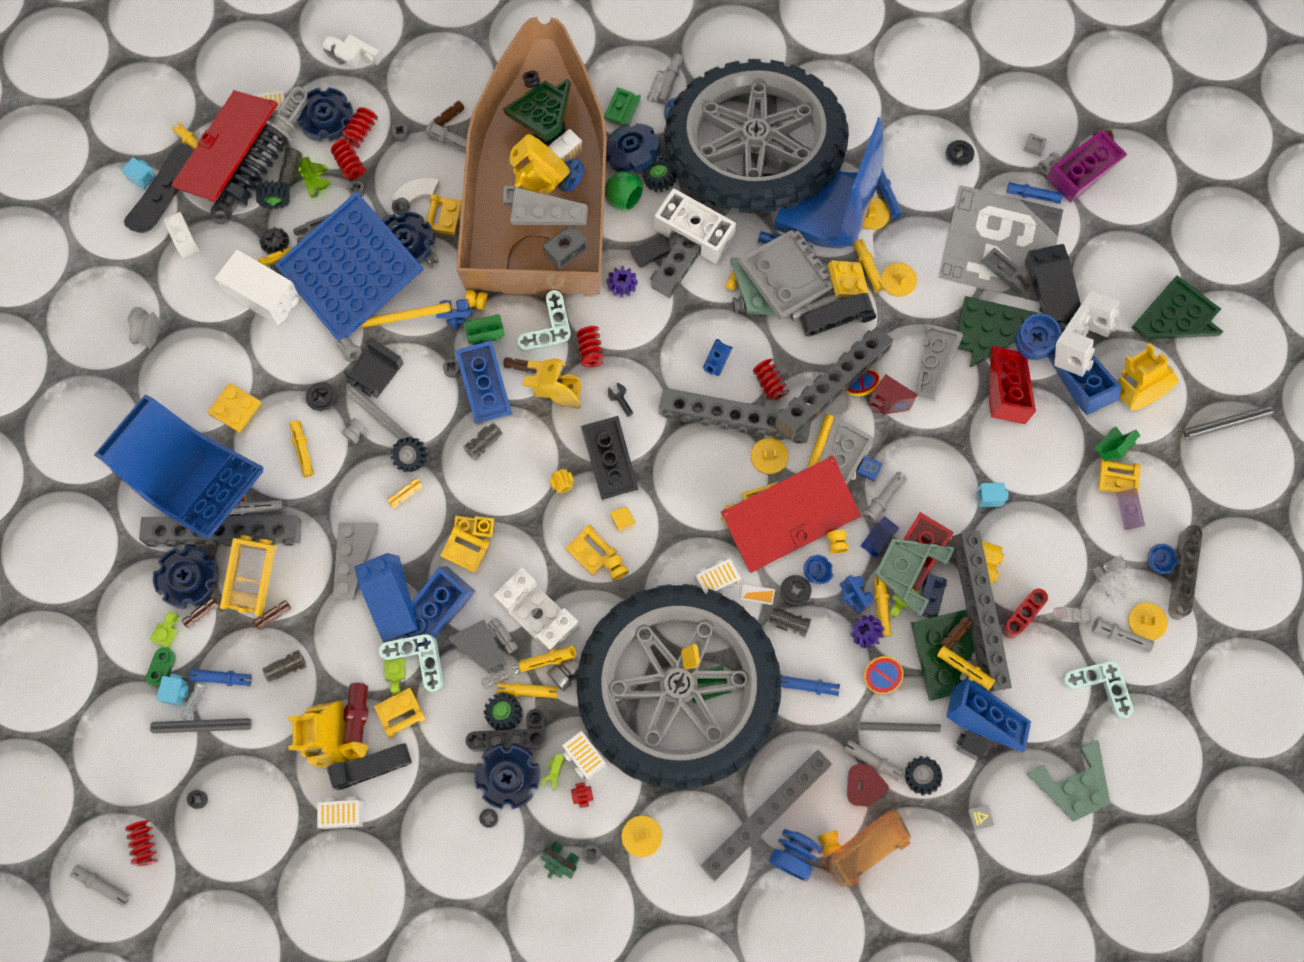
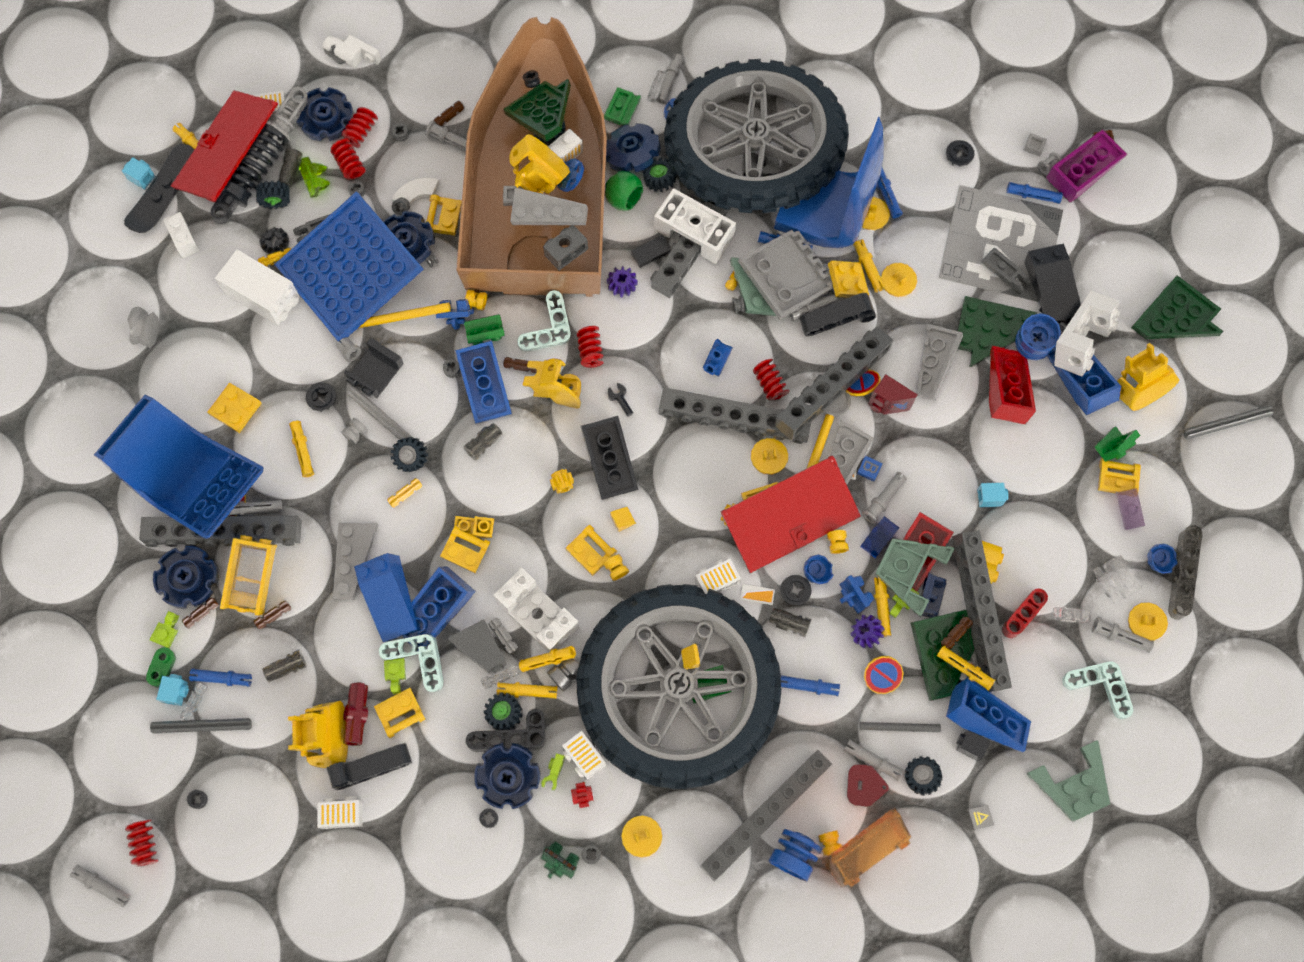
yellow slope [337,742,369,761] -> none

